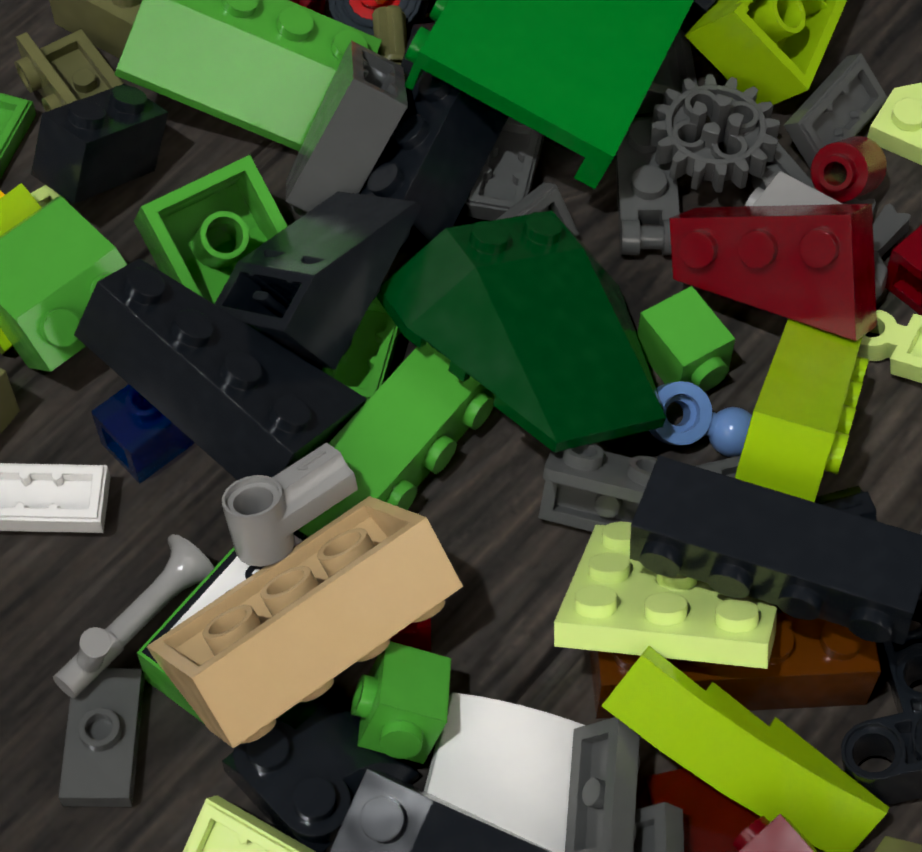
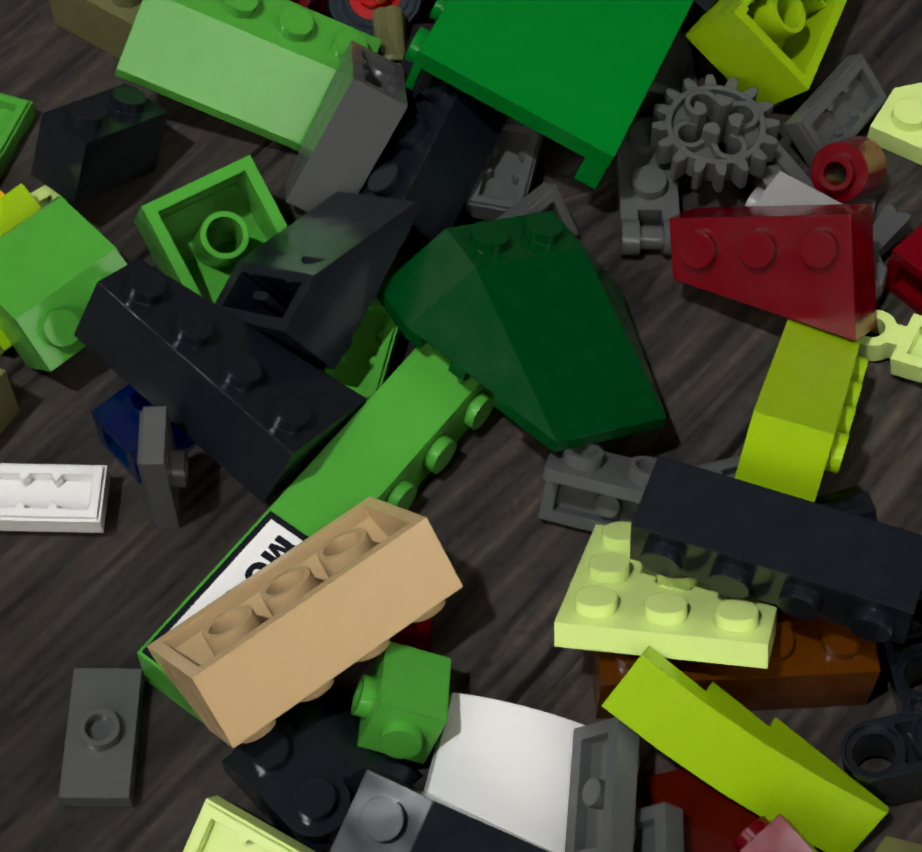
olive bracket [14,29,123,112] -> none
light grey piece [53,534,215,698] -> none
light grey piece [222,442,358,567] -> none
bright green brick [637,286,735,391] -> none
medium blue plate [649,381,752,457] -> none
none -> dark grey plate [137,406,189,529]

